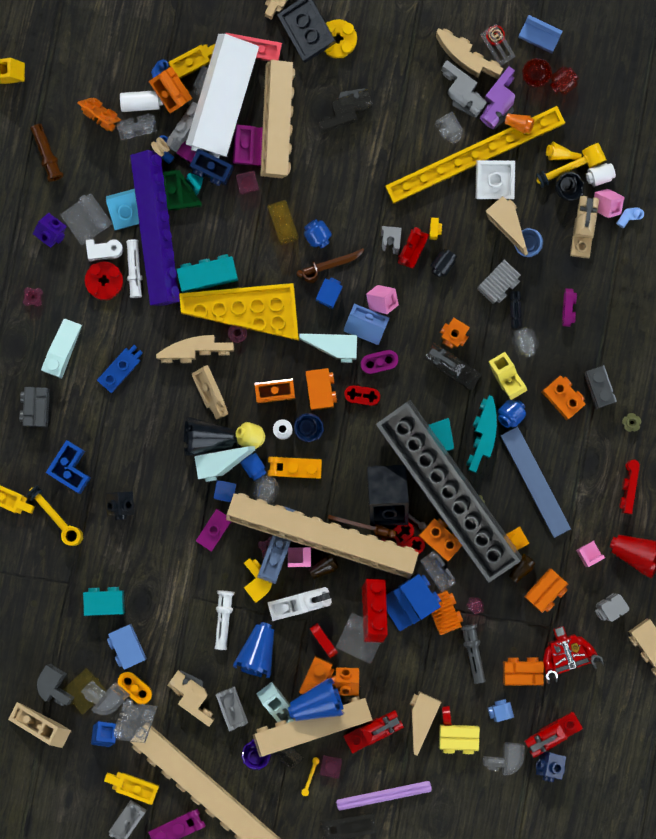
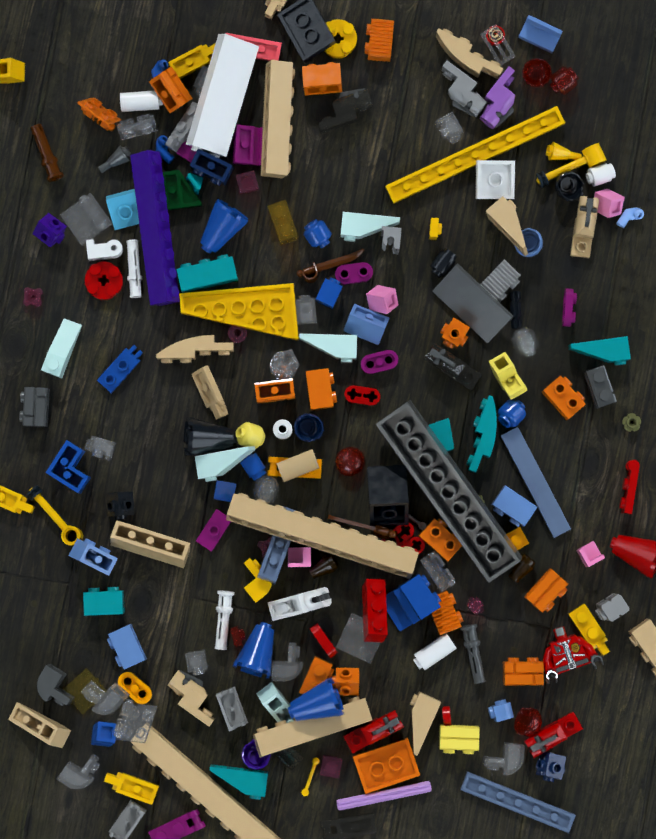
tan bush [151,137,170,157] -> none
red hinge [398,227,429,269] -> none
orange cone [505,113,535,134] -> none
none -> clear brick [57,754,100,789]
none -> medium blue brick [68,538,118,576]
none -> clear brick [85,436,116,461]
none -> dark grey cone [98,145,132,173]
none -> tan brick [110,520,190,568]
none -> clear brick [185,649,209,675]
none -> blue cone [200,199,249,254]
none -> teal slope [209,764,268,800]
none -> clear red plate [230,625,246,647]
none -> clear brick [269,349,299,380]
none -> clear brick [271,642,303,681]
none -> tan brick [276,449,320,482]
none -> clear brick [295,295,317,325]
none -> orange brick [302,62,343,96]
none -> magenta plate [335,262,373,285]
none -> clear red hair [335,446,366,476]
none -> light aqua slope [340,212,400,242]
none -> orange plate [353,738,420,794]
none -> orange brick [364,18,394,62]
none -> white brick [413,633,457,670]
none -> dark grey tile [432,264,513,343]
none -> sand blue tile [460,771,576,833]
none -> medium blue brick [491,485,537,527]
none -> clear red hair [514,707,542,737]
none -> teal slope [568,336,631,366]
none -> yellow hinge [568,603,610,656]

